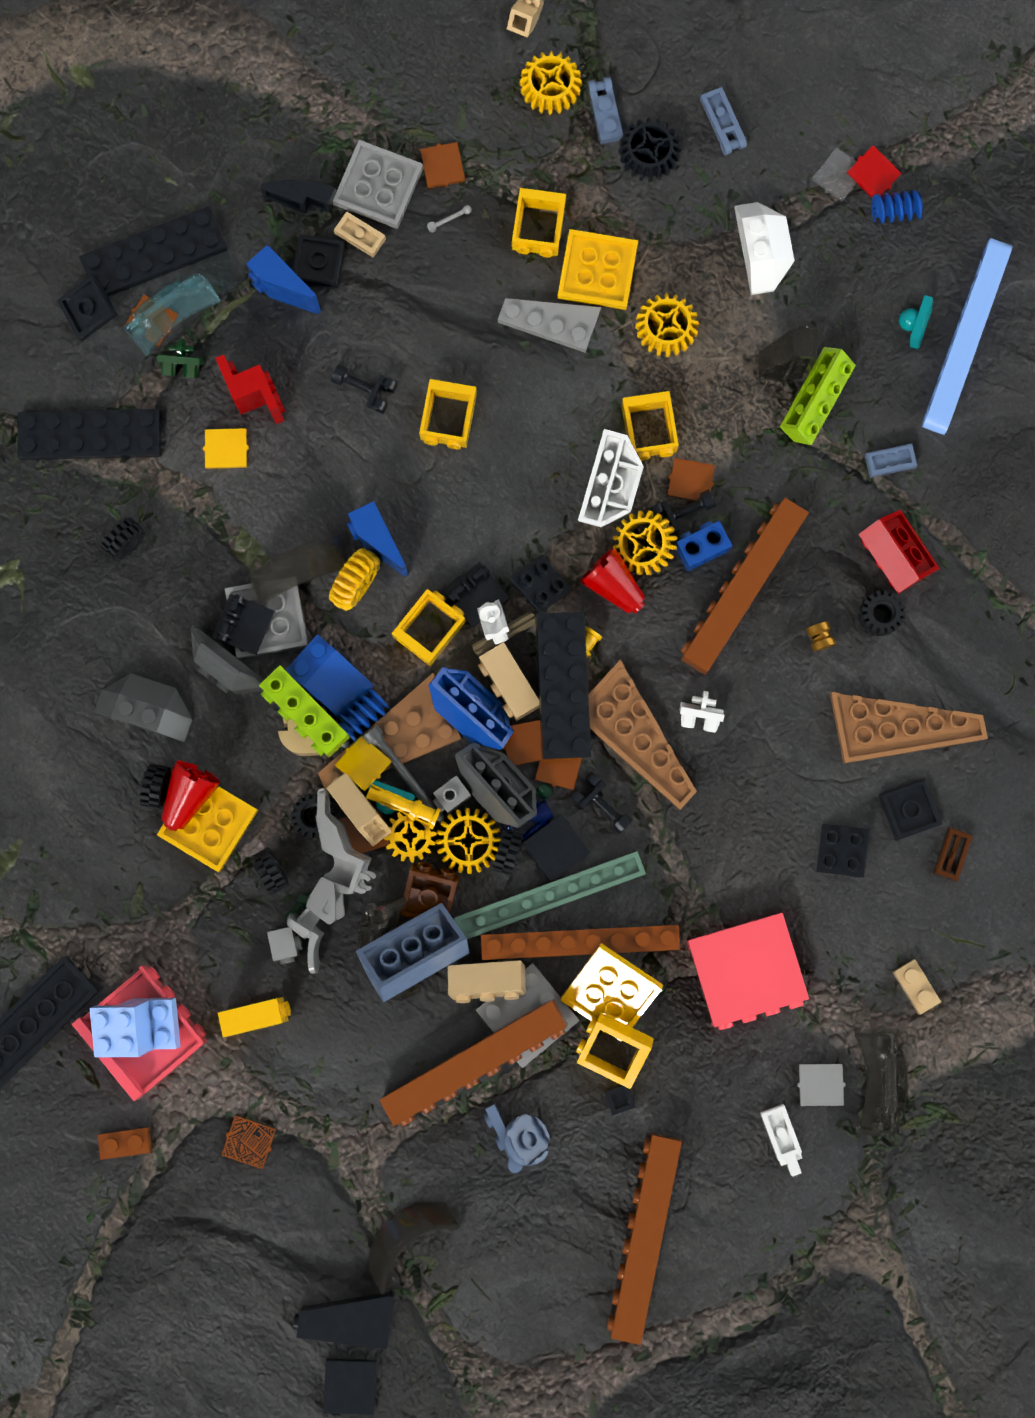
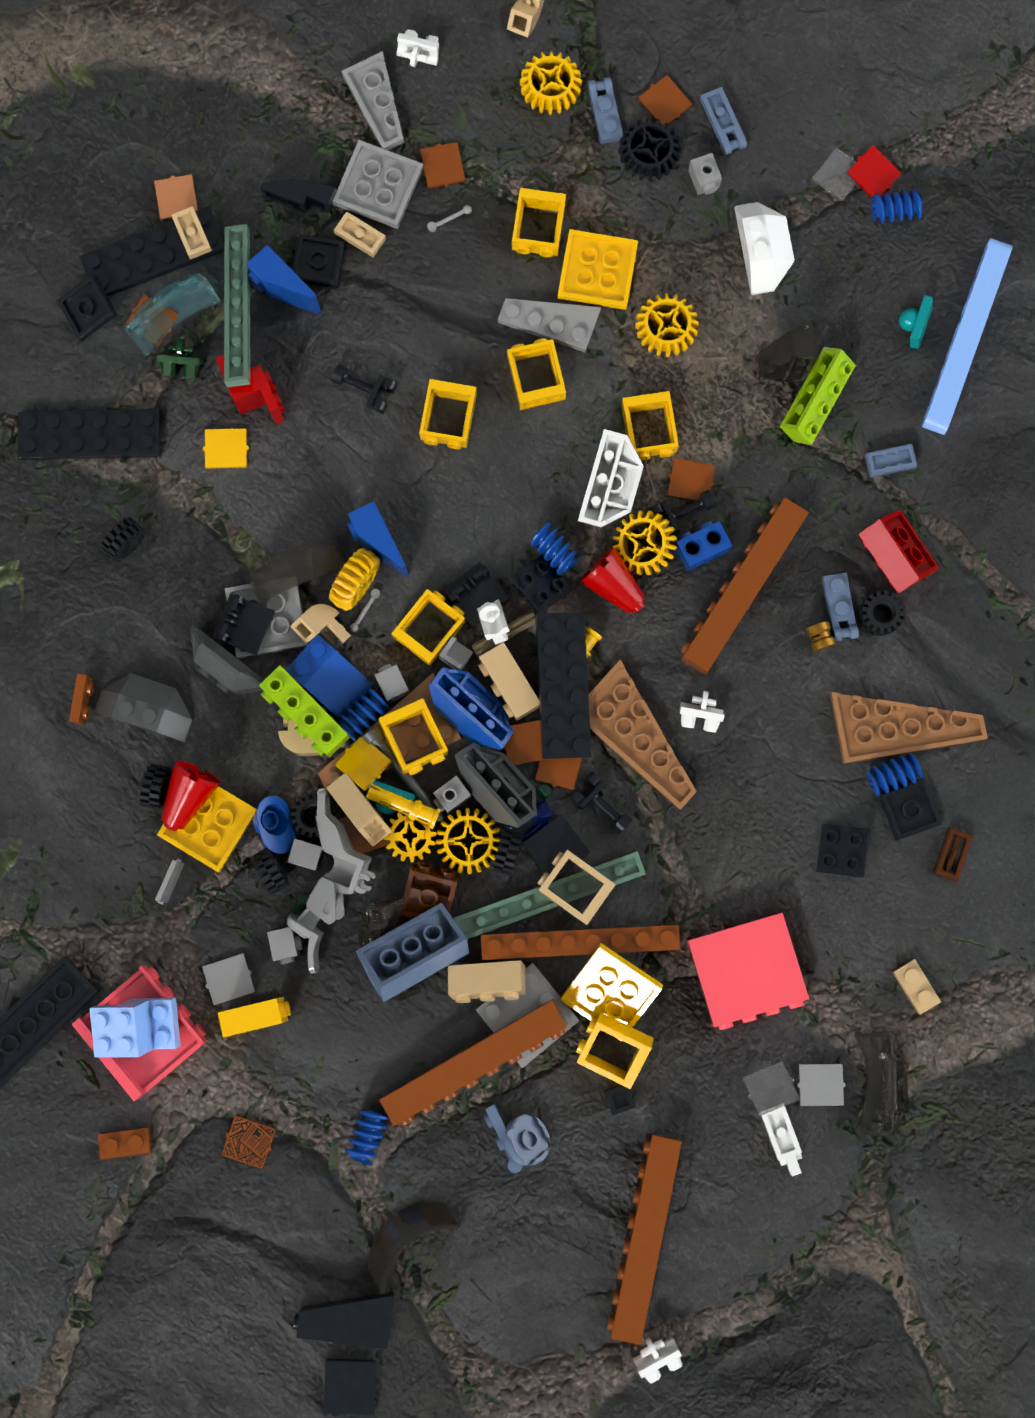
none -> dark orange plate [69,674,94,725]
none -> nougat piece [154,174,198,221]
none -> light grey piece [155,858,185,905]
none -> tan plate [171,206,212,260]
none -> light grey piece [202,953,255,1005]
none -> sand green plate [224,224,251,387]
none -> blue piece [253,796,295,854]
none -> light grey panel [287,839,322,871]
none -> tan brick [290,604,351,650]
none -> light grey wing [342,51,404,150]
none -> blue piece [344,1109,389,1165]
none -> light grey hinge [349,589,380,632]
none -> light grey brick [375,664,410,704]
none -> yellow window [378,698,448,775]
none -> white hips [397,29,439,67]
none -> light grey panel [439,636,474,670]
none -> yellow window [507,338,566,410]
none -> blue piece [531,521,582,575]
none -> tan window [537,850,616,925]
none -> white hips [633,1337,682,1384]
none -> dark orange piece [638,75,693,125]
none -> light grey brick [688,153,722,195]
none -> clear piece [743,1061,800,1116]
none -> sand blue plate [822,573,859,642]
none -> blue piece [867,753,923,797]

